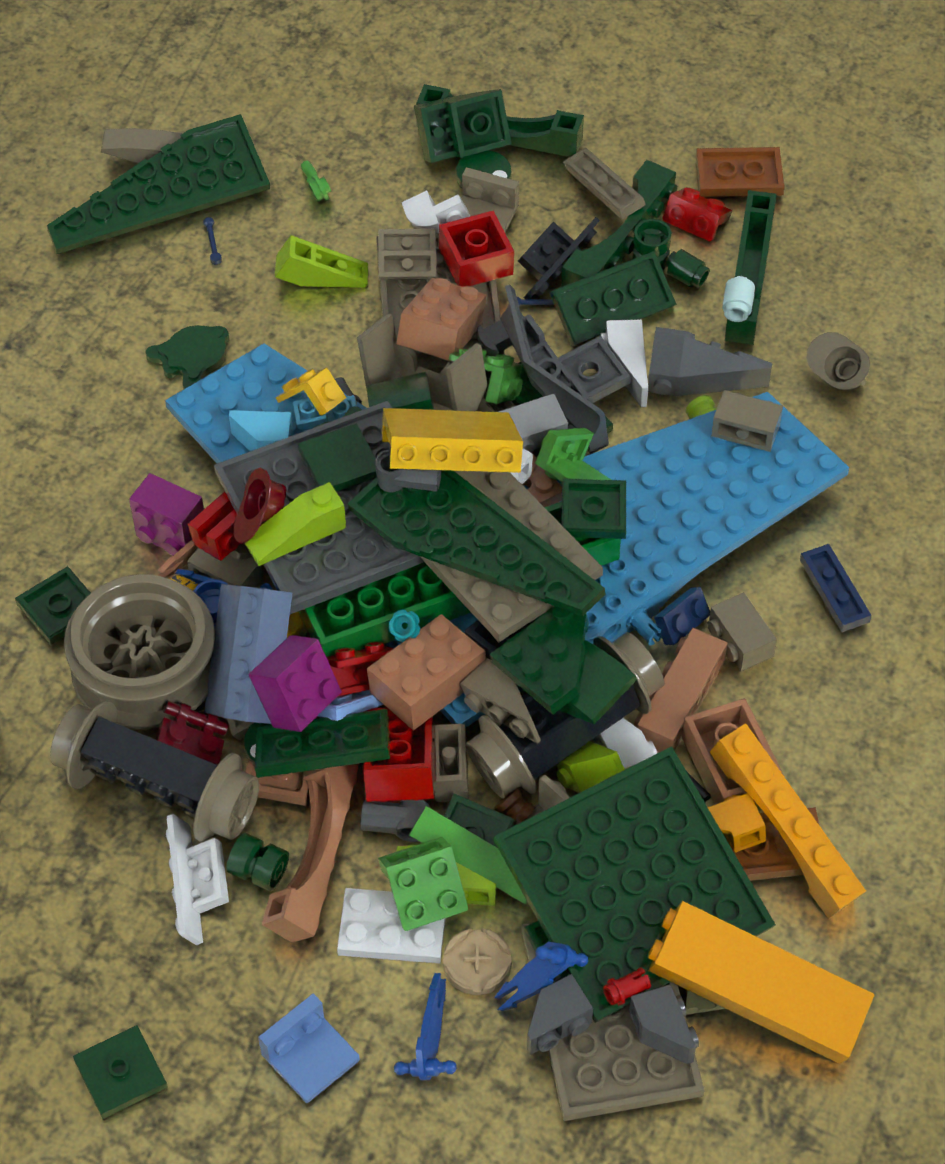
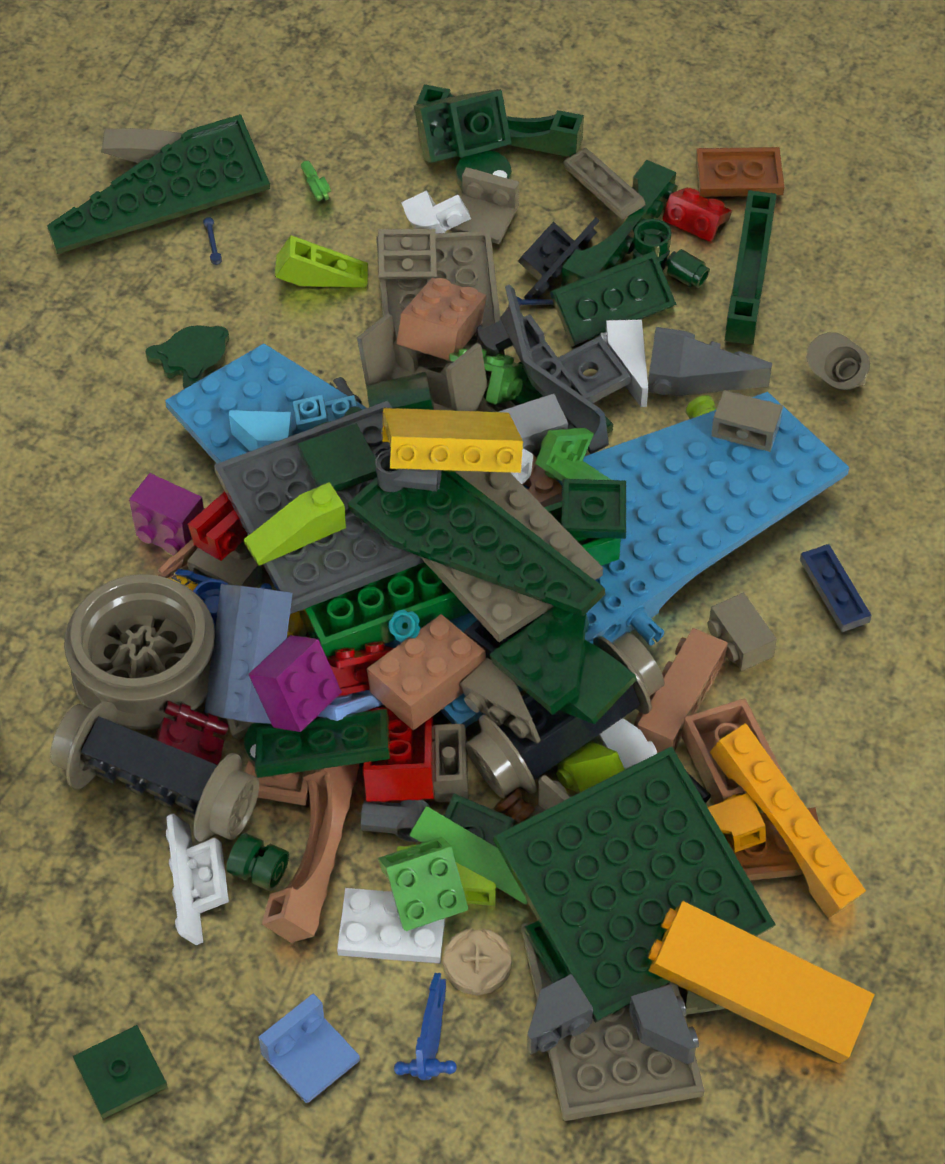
dark green plate [15,566,91,645] -> none
dark red piece [234,467,287,543] -> none
yellow bracket [276,367,347,416] -> none
red brick [439,210,514,287] -> none
blue piece [494,942,588,1011] -> none
red pin [603,968,651,1006] -> none
dark blue plate [654,587,710,645] -> none
light aqua brick [722,276,755,322] -> none

